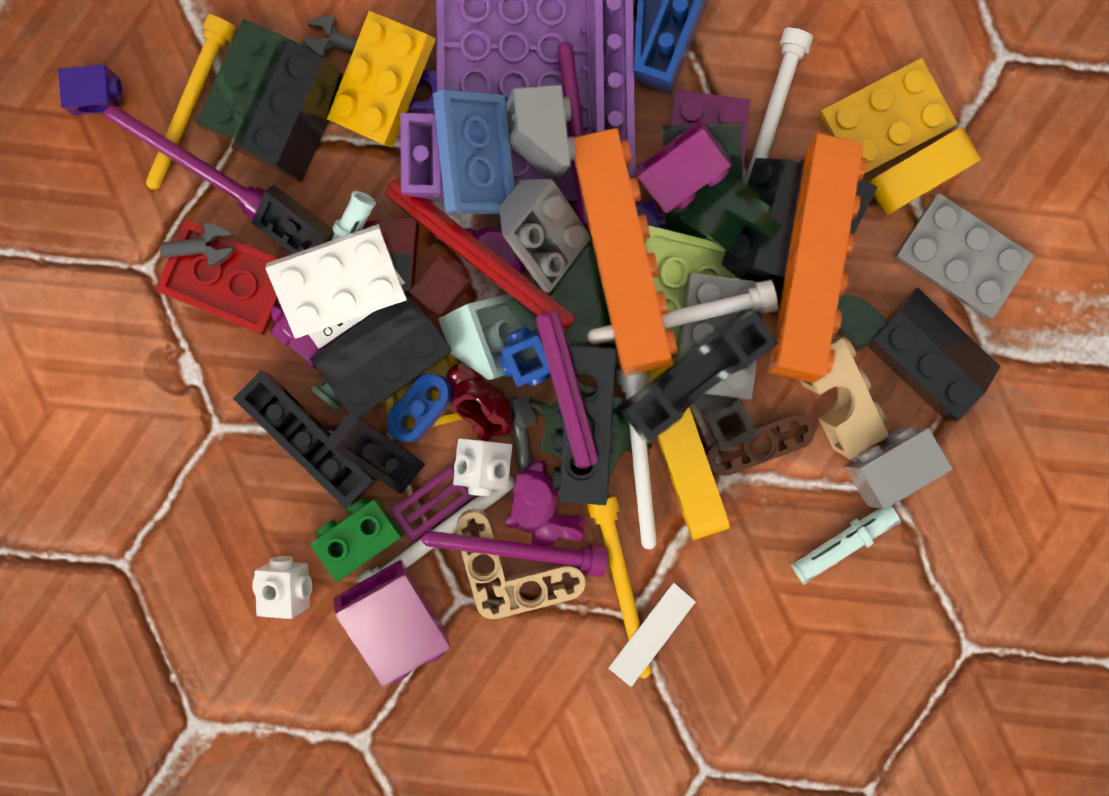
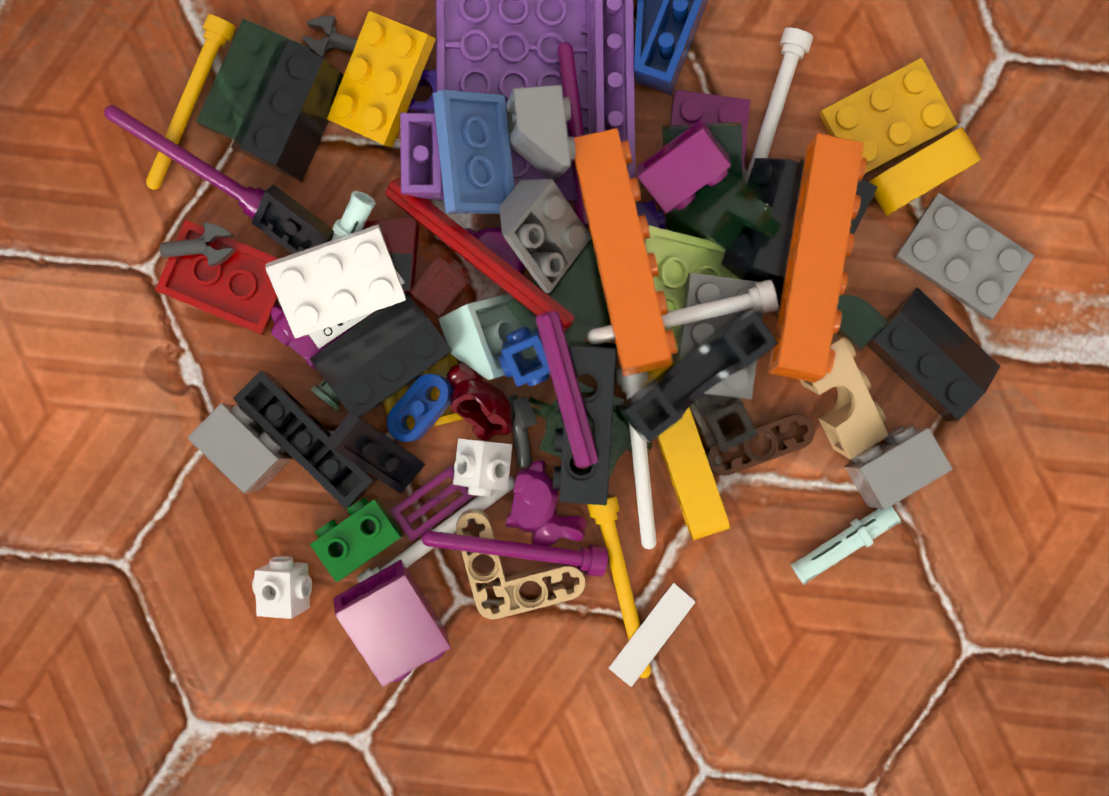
dark purple brick [58,65,123,115] -> none
none -> light grey brick [187,403,292,494]

